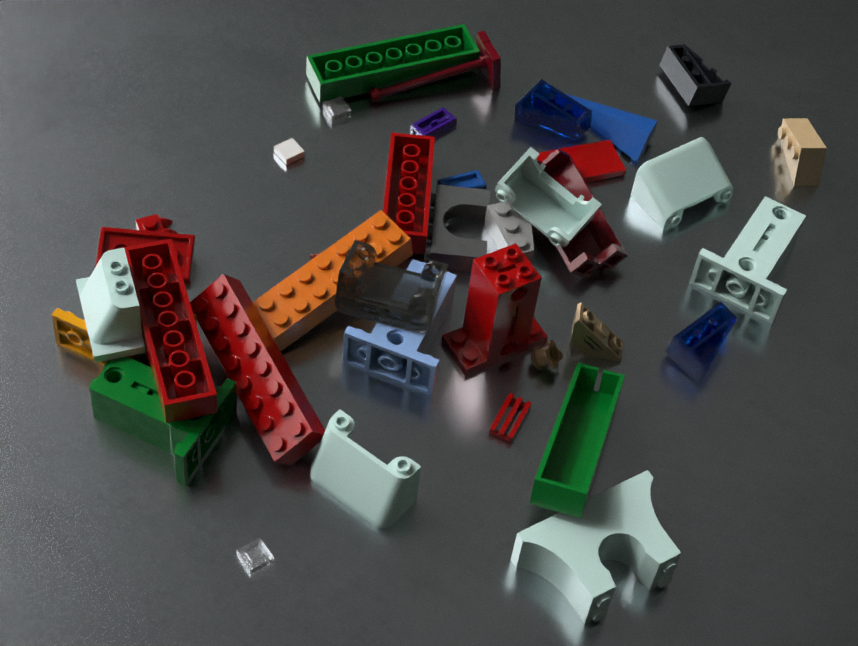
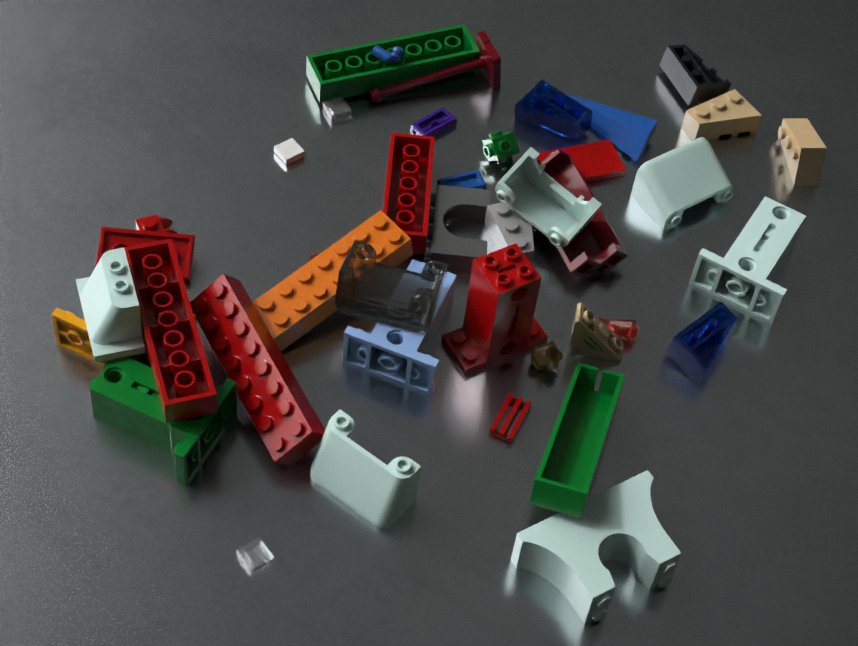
none -> blue arm [372,45,405,63]
none -> green brick [482,130,520,164]
none -> clear red cone [598,317,639,342]
none -> tan wedge [681,89,762,140]

